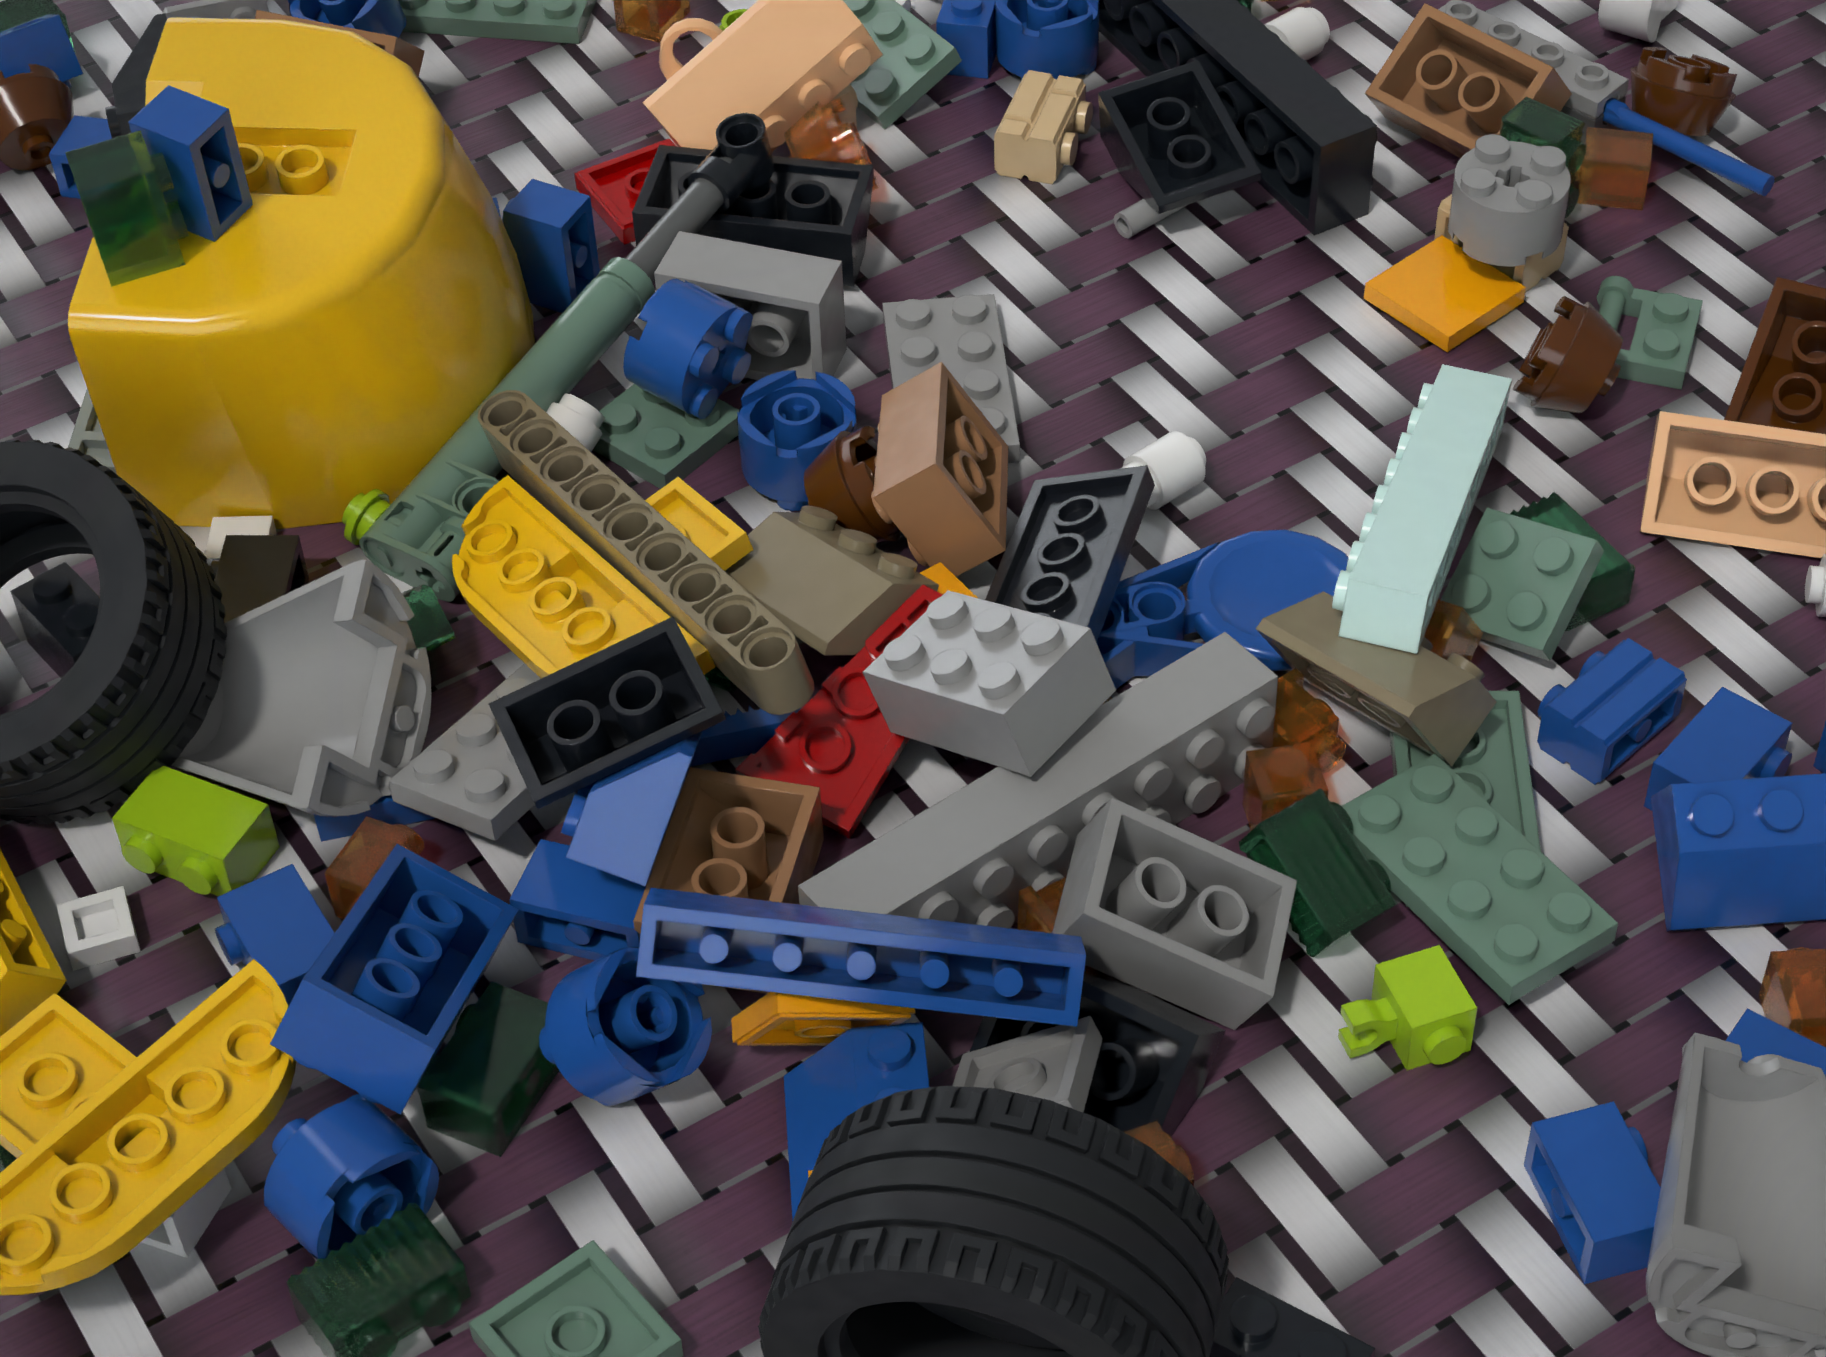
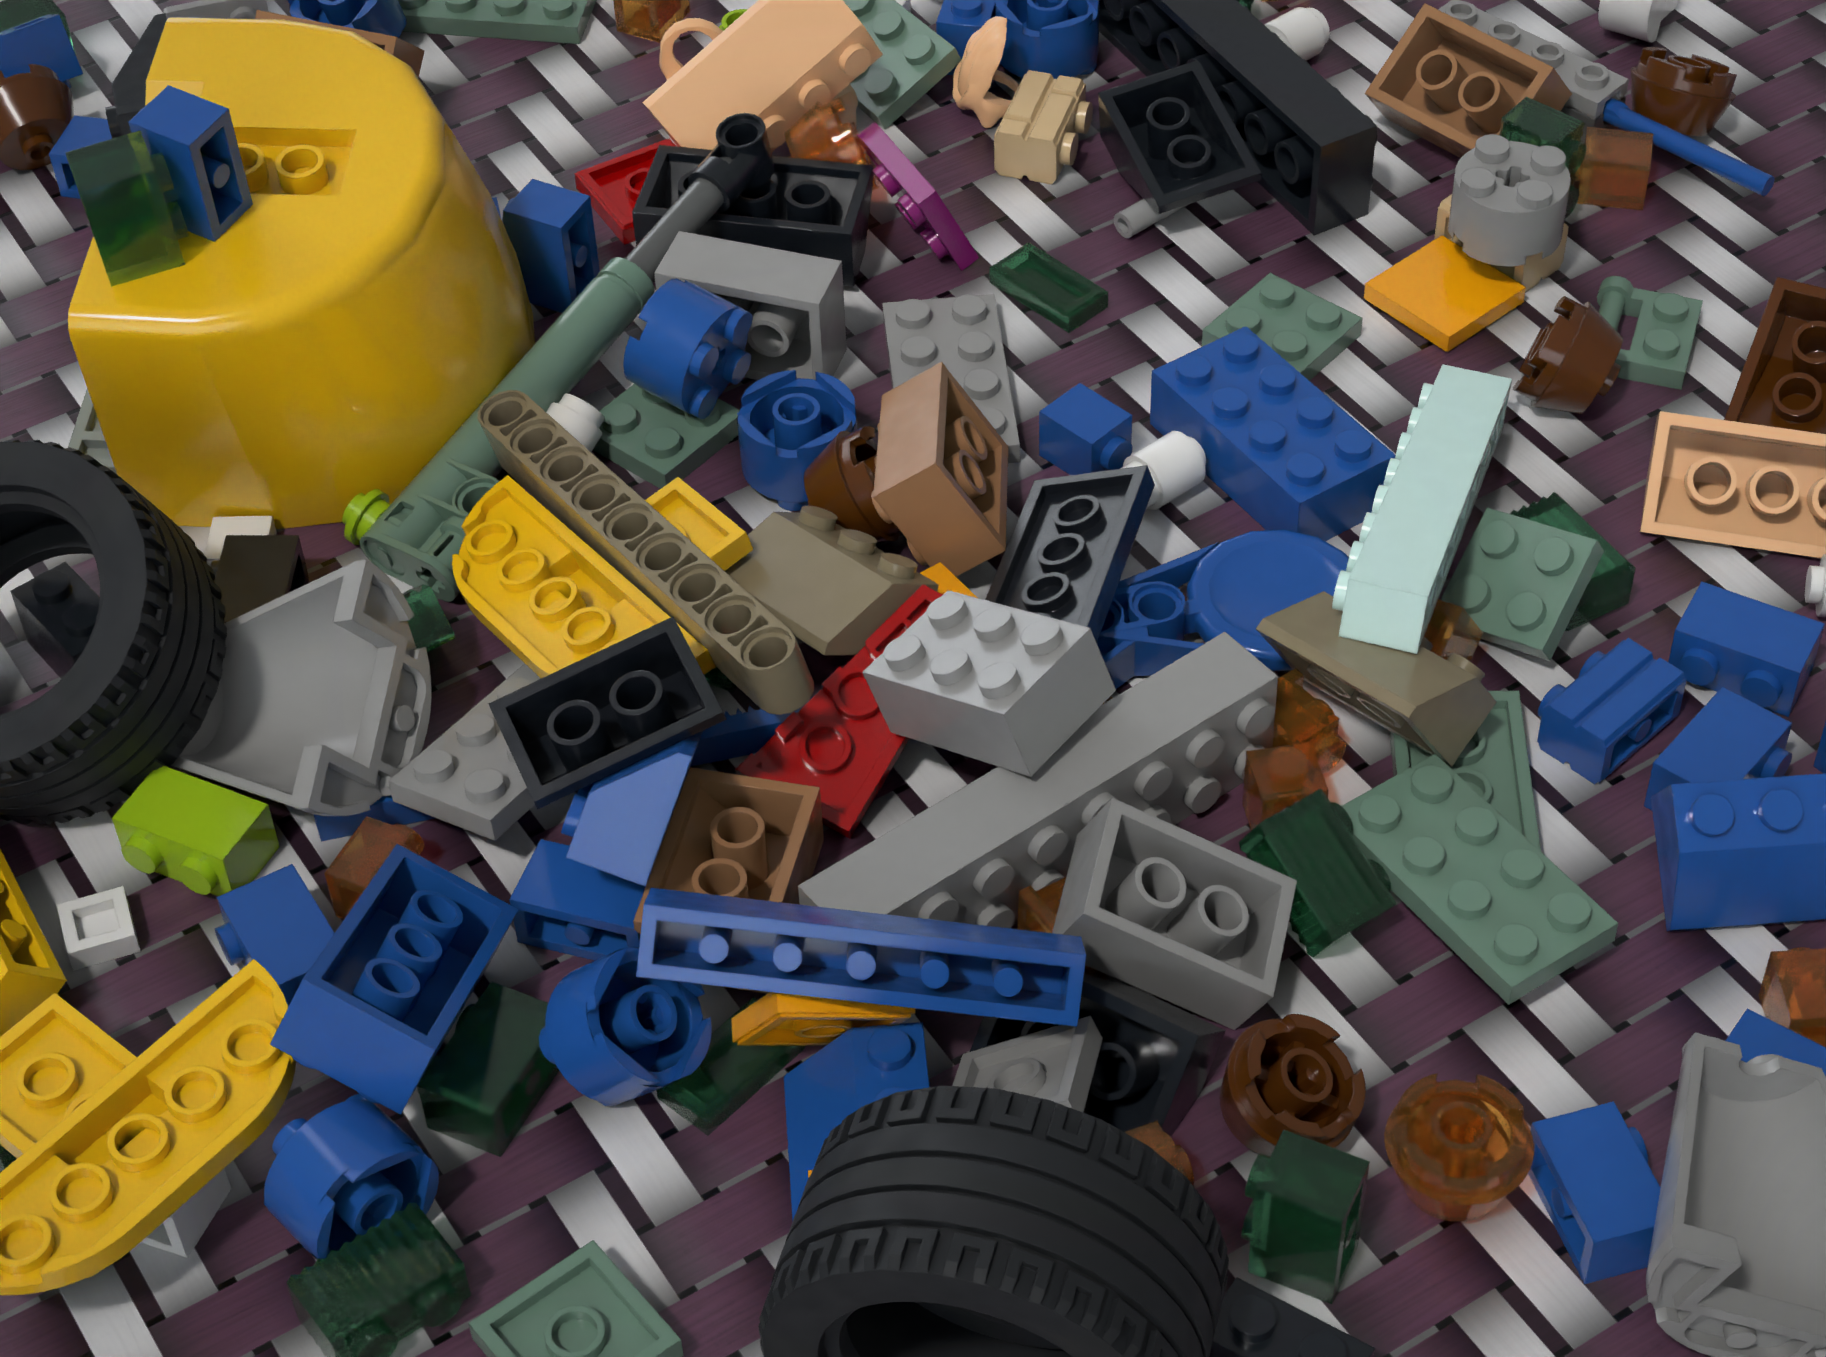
lime brick [1338,945,1477,1071] -> none
none -> clear green tile [656,997,805,1136]
none -> magenta plate [856,122,979,271]
none -> light nougat piece [953,16,1019,128]
none -> clear green tile [989,243,1108,333]
none -> blue brick [1039,383,1133,475]
none -> blue brick [1150,326,1396,541]
none -> sand green plate [1202,273,1363,381]
none -> reddish brown cone [1219,1014,1366,1157]
none -> clear green brick [1241,1130,1370,1304]
none -> clear orange cone [1384,1073,1534,1222]
none -> blue brick [1668,581,1825,717]

